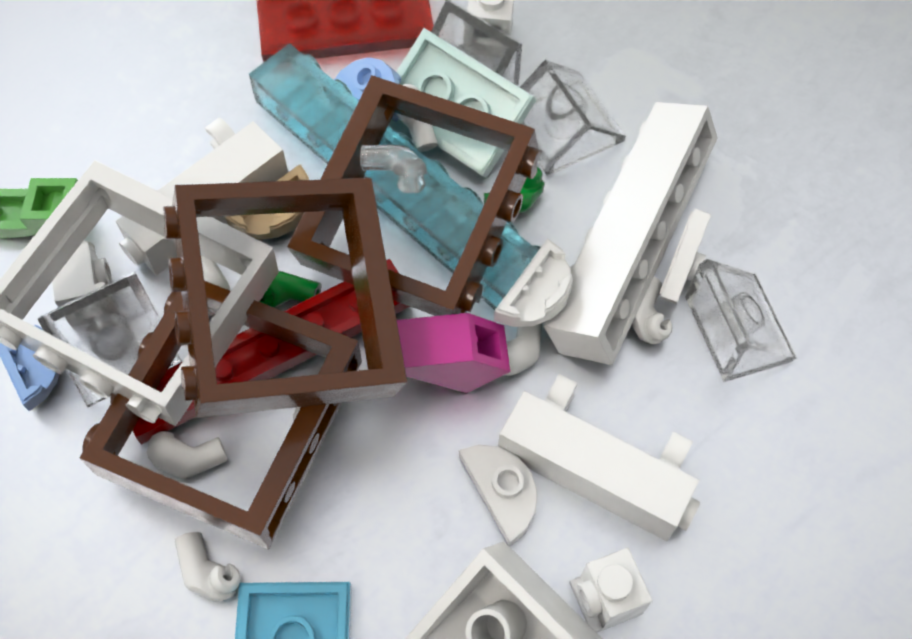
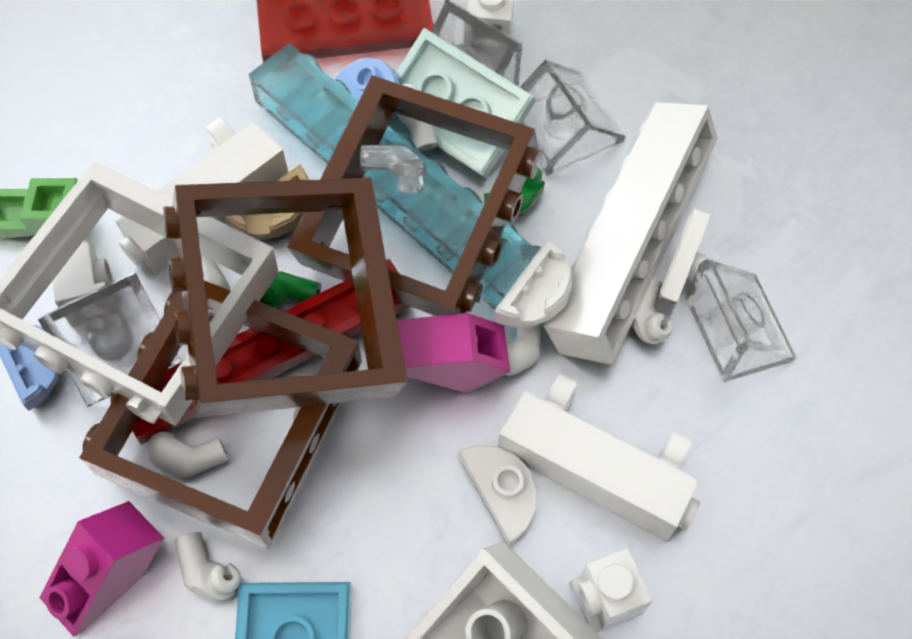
none -> dark pink slope [39,501,164,637]

